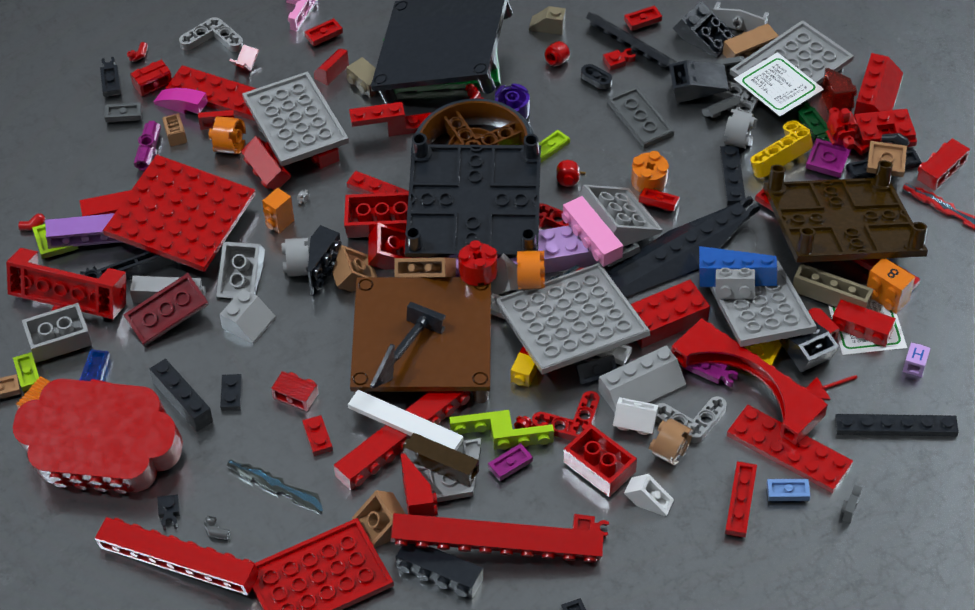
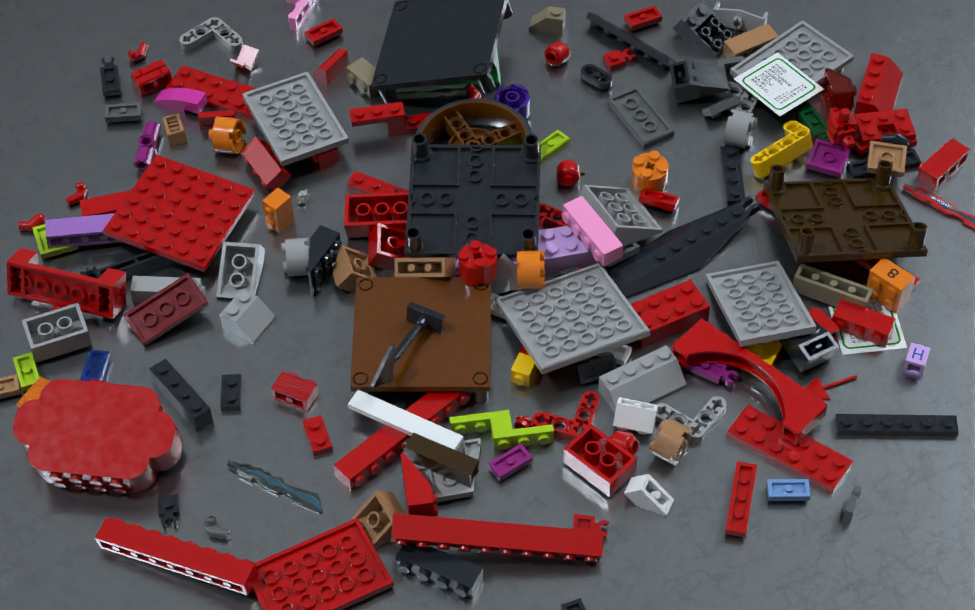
blue wedge [699,246,777,287] -> none
light grey bracket [716,268,755,299] -> none
none -> red arm [65,182,87,206]
none -> red head [609,431,639,455]

